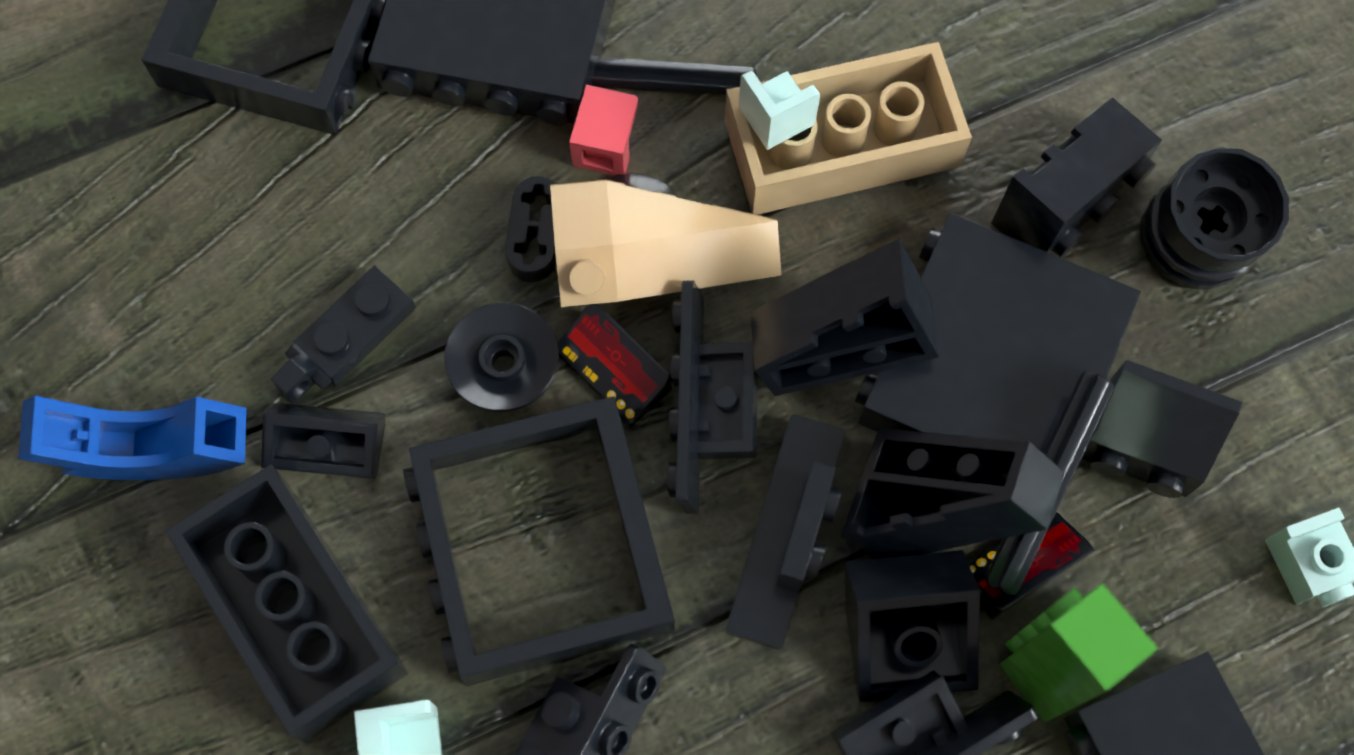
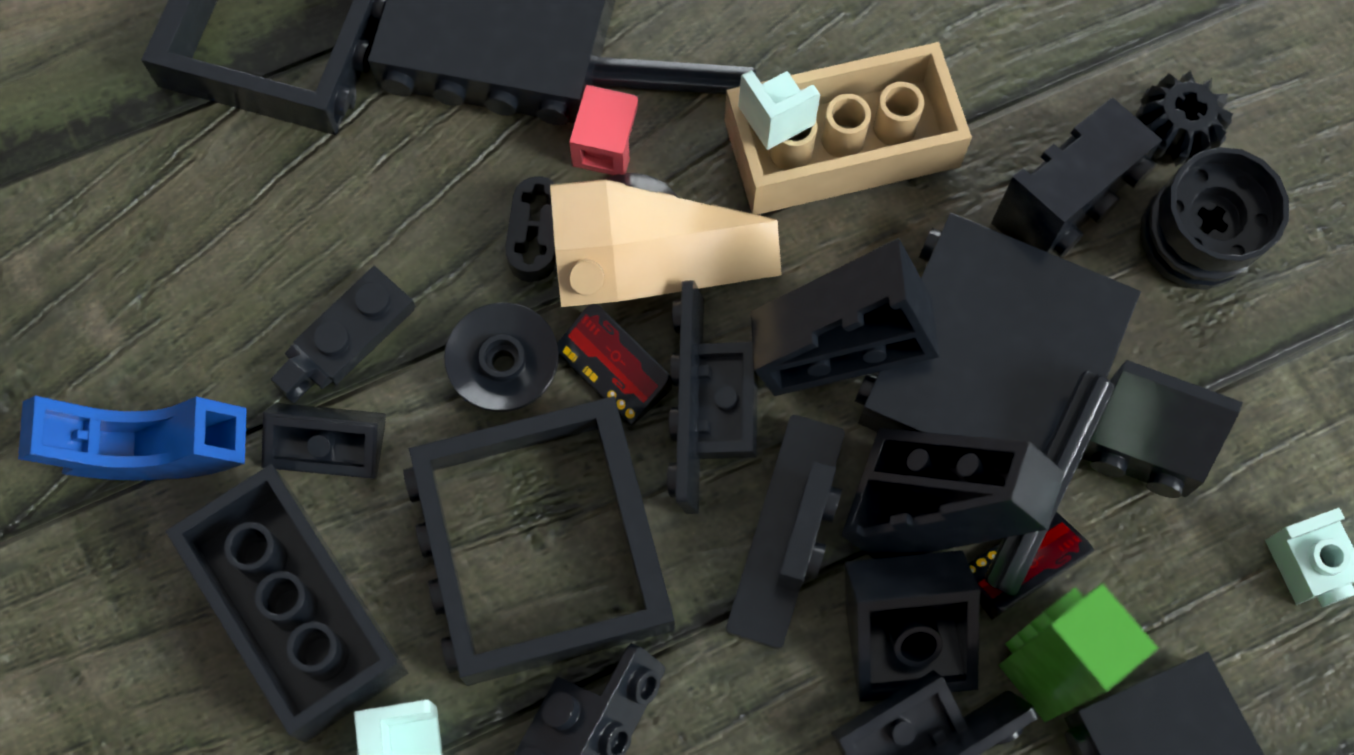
none -> black gear [1135,70,1233,167]

